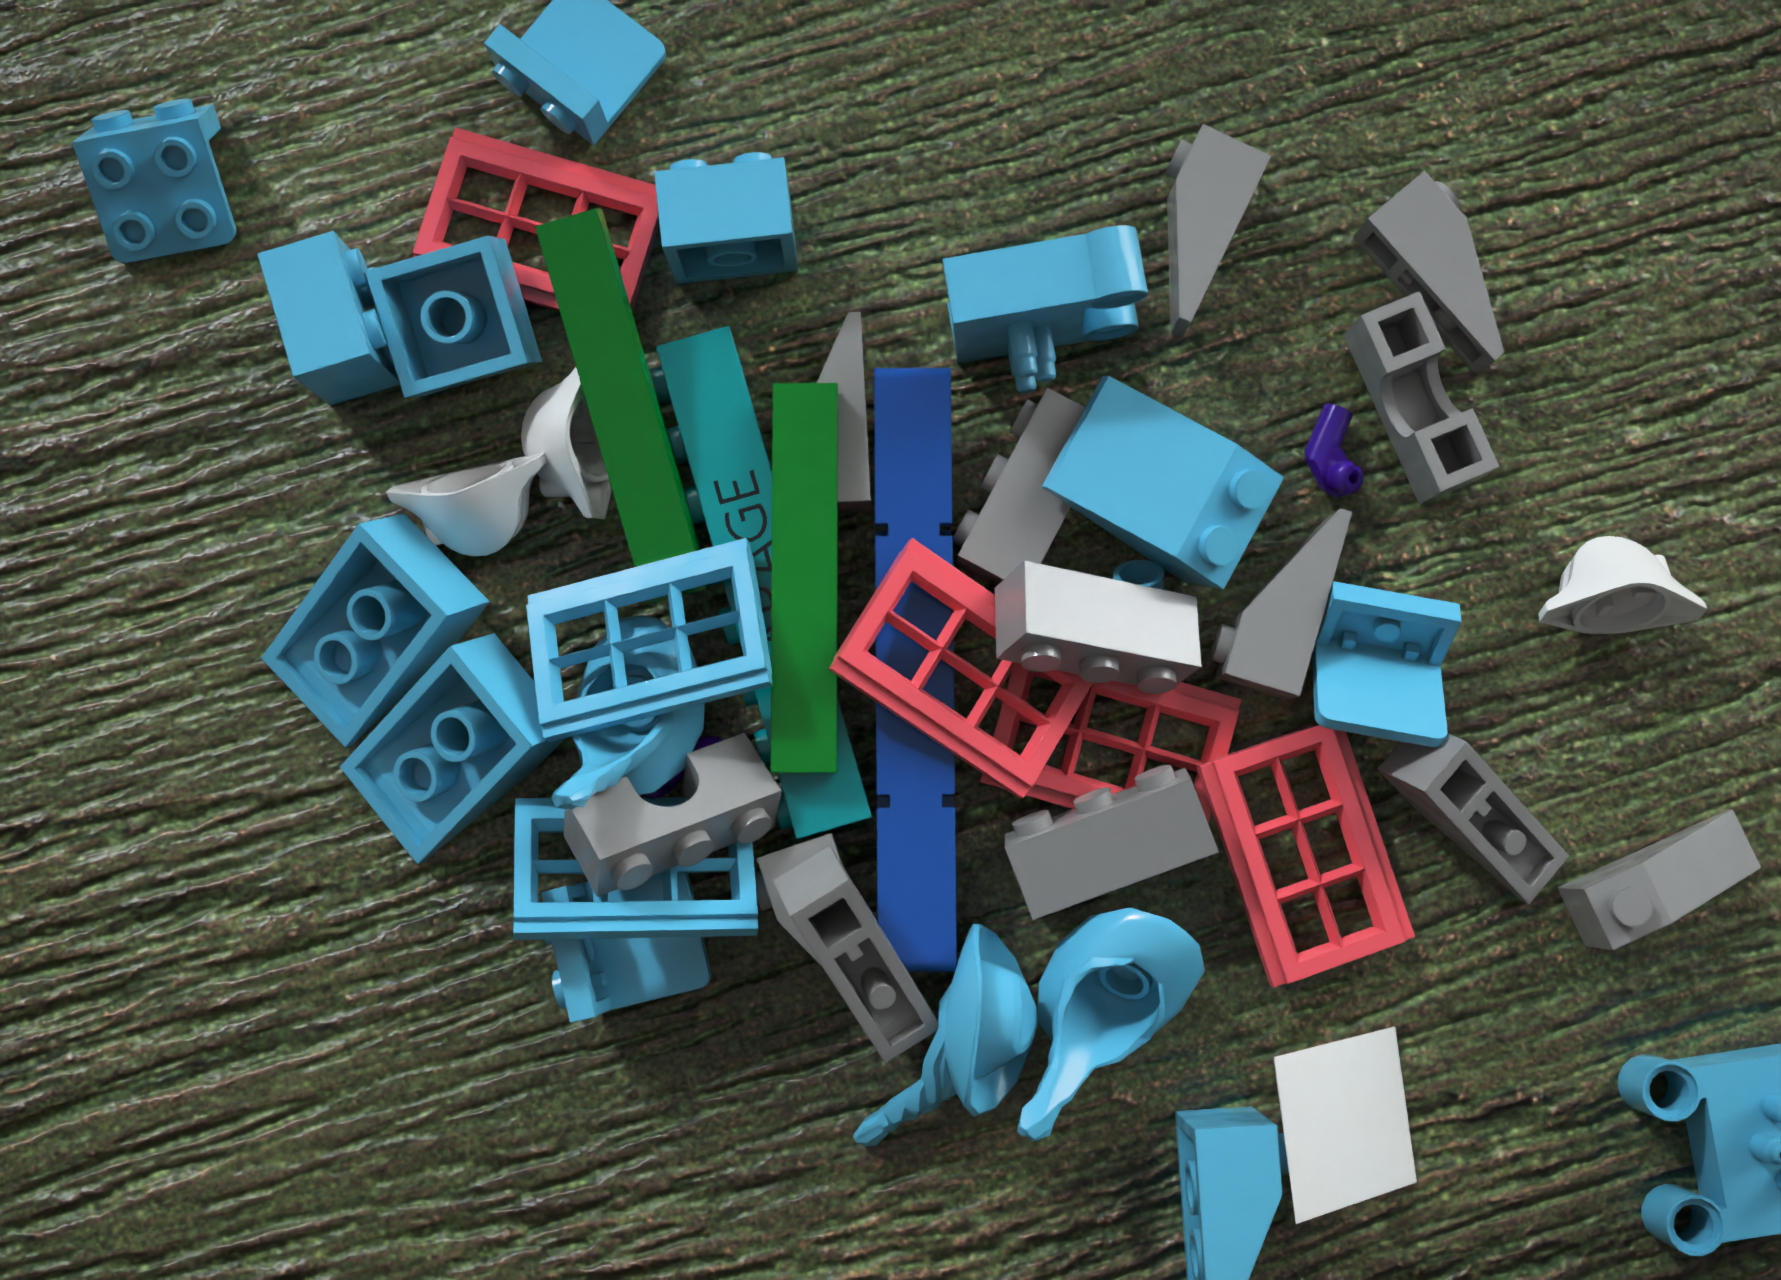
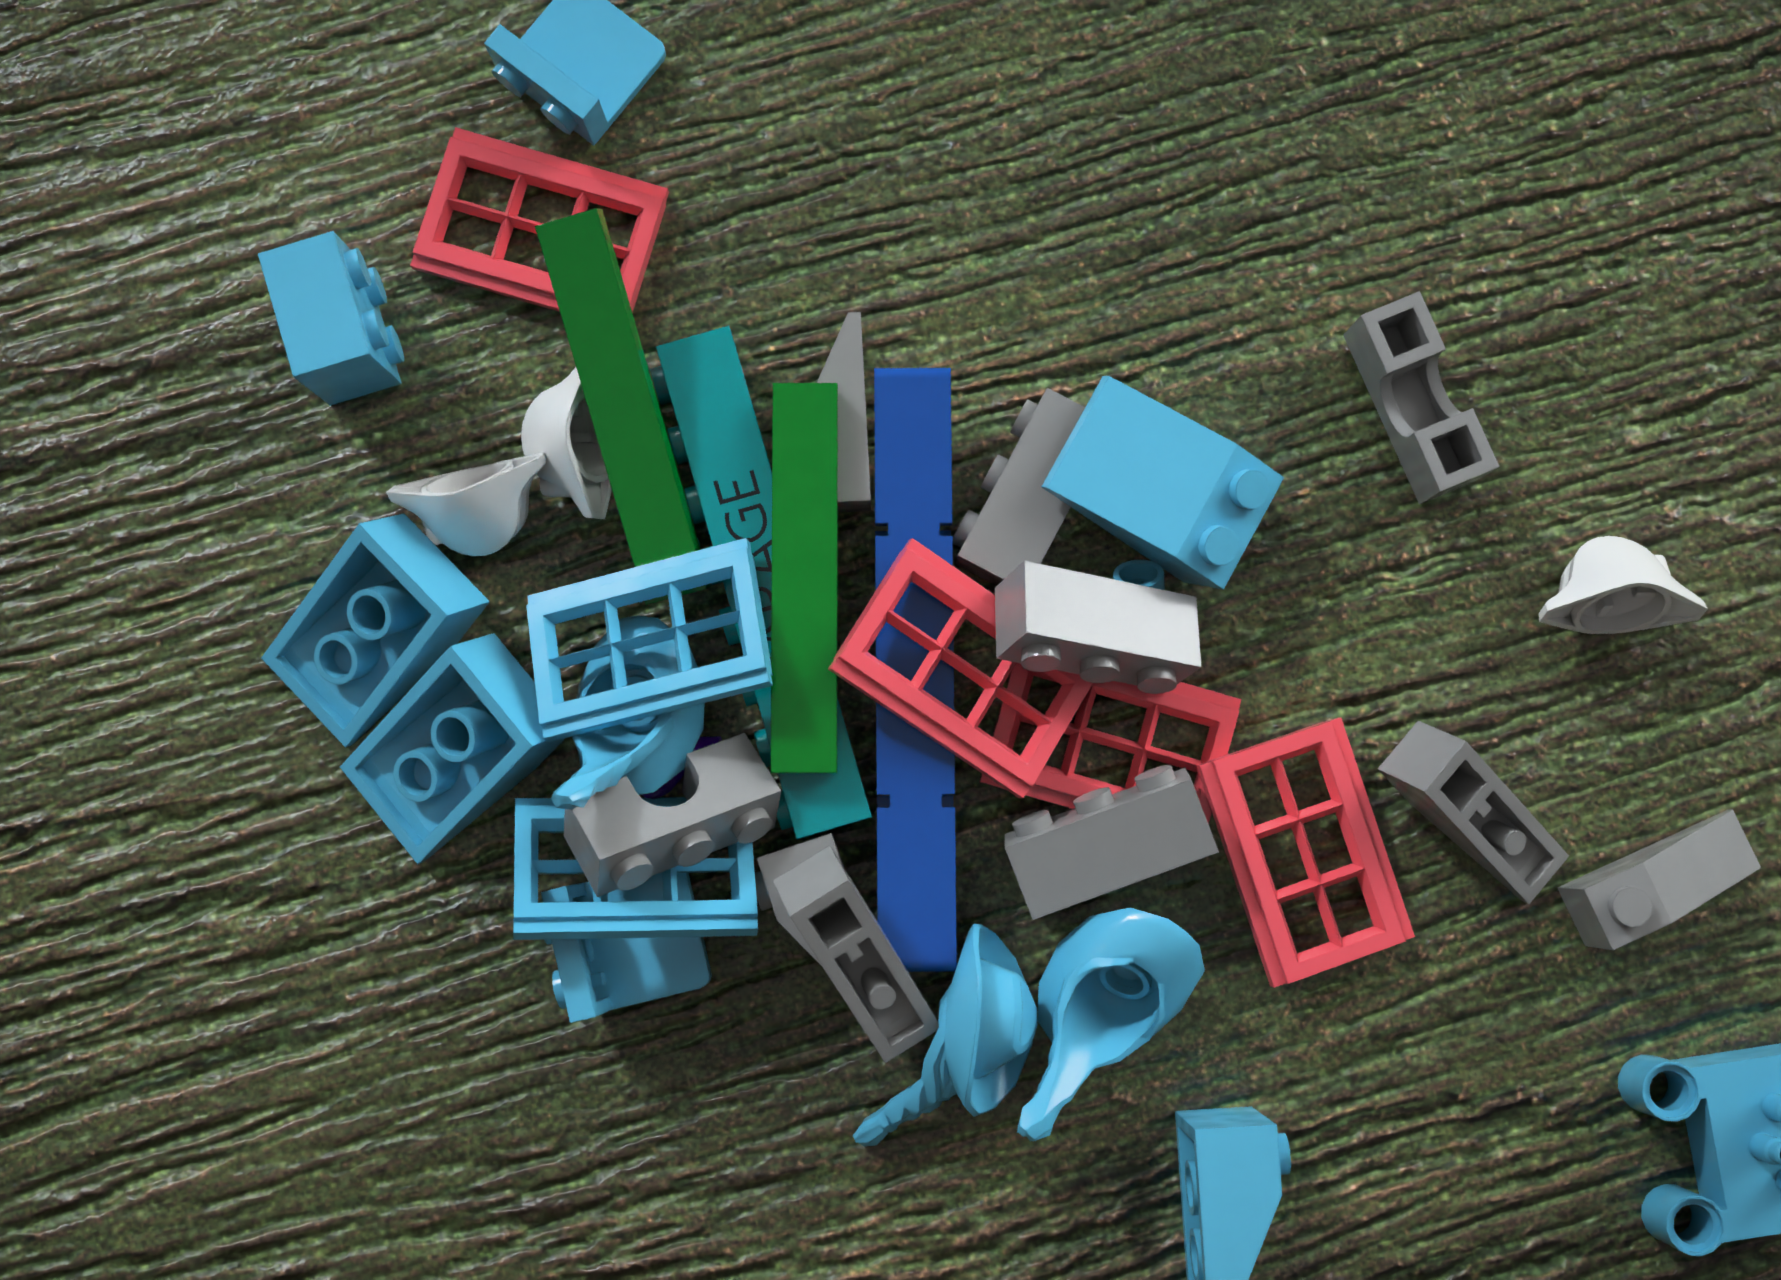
medium azure bracket [72,98,236,263] -> none
medium azure brick [365,235,542,398] -> none
medium azure brick [654,152,798,284] -> none
medium azure piece [942,225,1148,393] -> none
light grey slope [1165,124,1271,338] -> none
light grey slope [1210,508,1352,701] -> none
white sticker [1274,1026,1417,1224] -> none
dark purple arm [1304,403,1363,498] -> none
medium azure bracket [1312,581,1462,747] -> none
light grey slope [1353,171,1504,375] -> none

